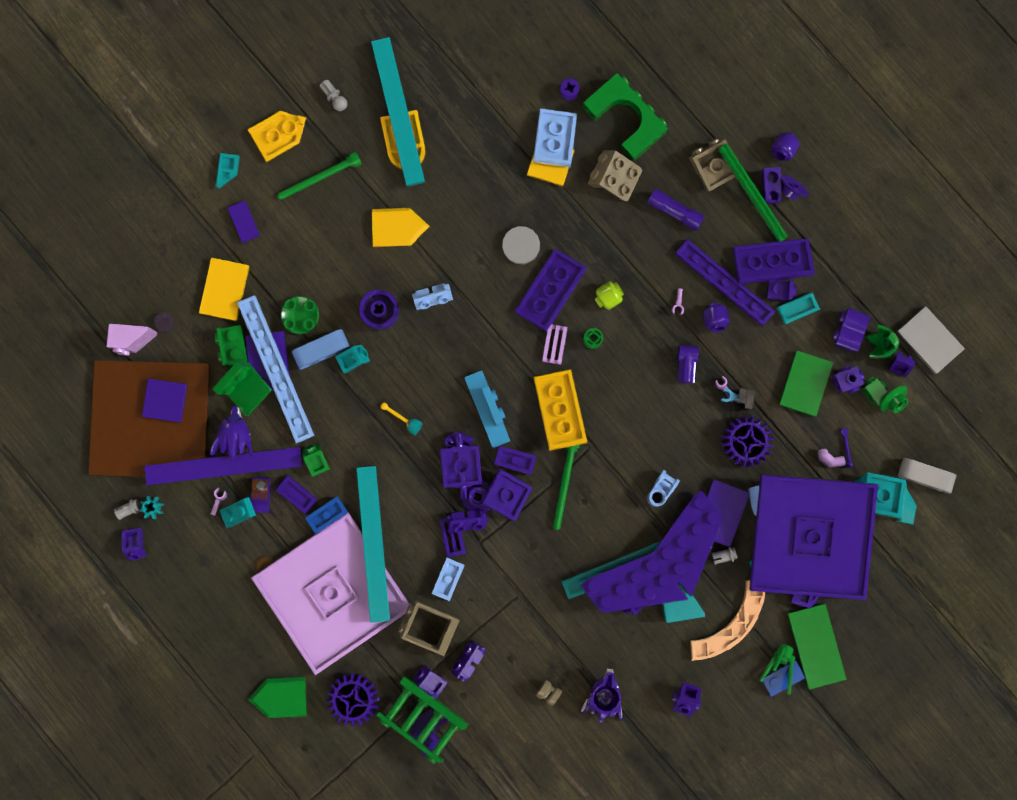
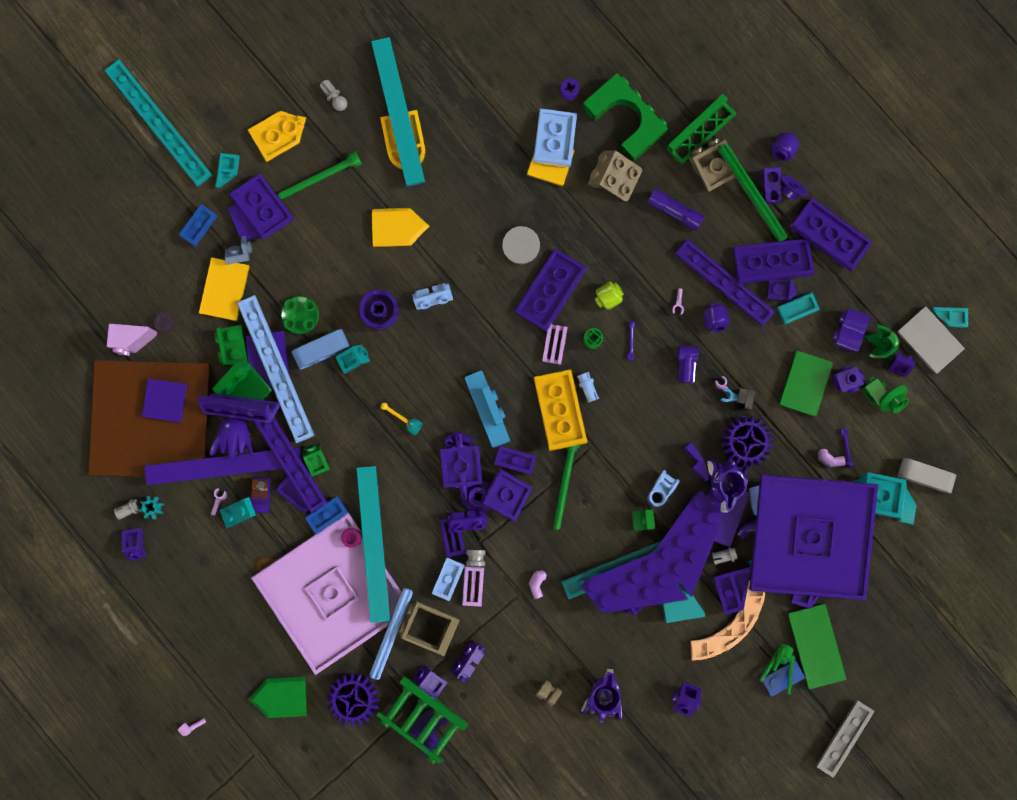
none -> teal tile [104,59,212,187]
none -> lavender hand [178,718,206,736]
none -> blue plate [179,204,218,247]
none -> dark purple fence [197,393,280,423]
none -> sand blue bracket [225,236,252,265]
none -> dark purple tile [229,173,294,241]
none -> dark purple tile [254,417,328,513]
none -> magenta tile [341,528,362,548]
none -> light blue axle [370,588,413,680]
none -> lavender tile [462,566,484,607]
none -> light grey wheel [466,550,485,566]
none -> lavender arm [529,570,547,600]
none -> light blue pin [577,372,599,403]
none -> dark purple hinge [627,321,635,360]
none -> green bracket [632,509,655,531]
none -> green fence [666,94,737,165]
none -> dark purple slope [683,443,709,482]
none -> dark purple piece [706,458,748,513]
none -> dark purple wing [714,567,751,615]
none -> dark purple arm [736,520,756,539]
none -> dark purple tile [790,197,873,272]
none -> light grey plate [815,700,875,778]
none -> teal tile [931,307,968,328]

